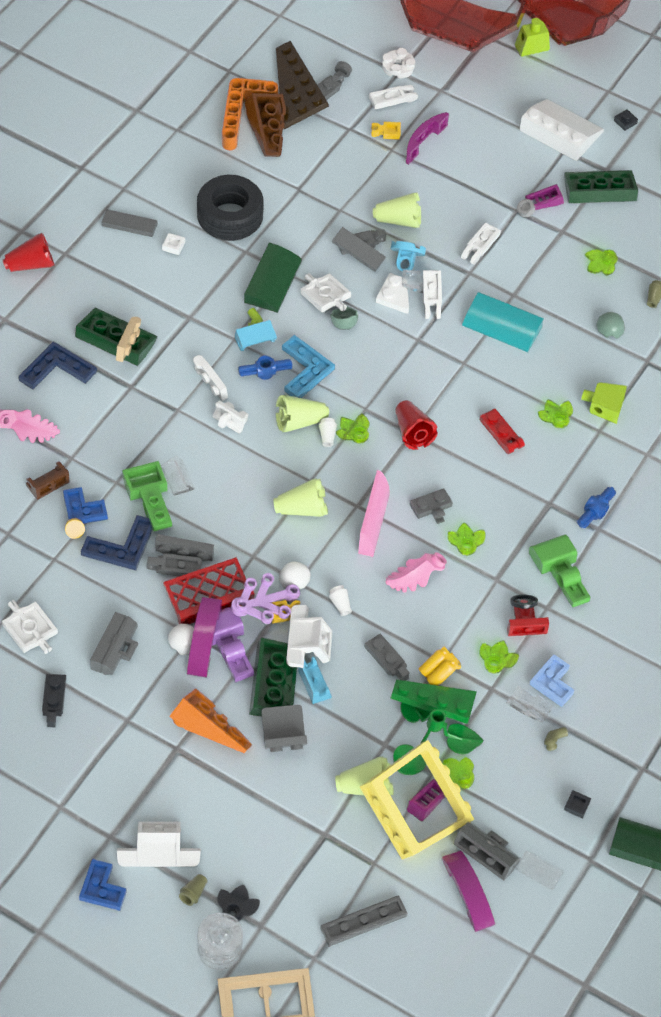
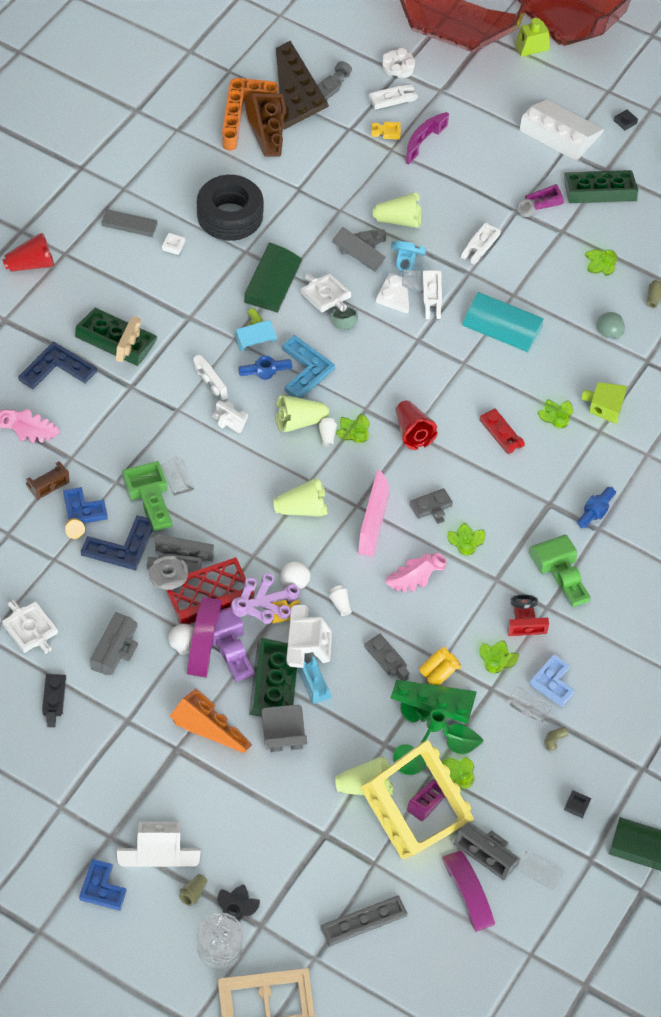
none -> light grey tile [149,556,188,590]

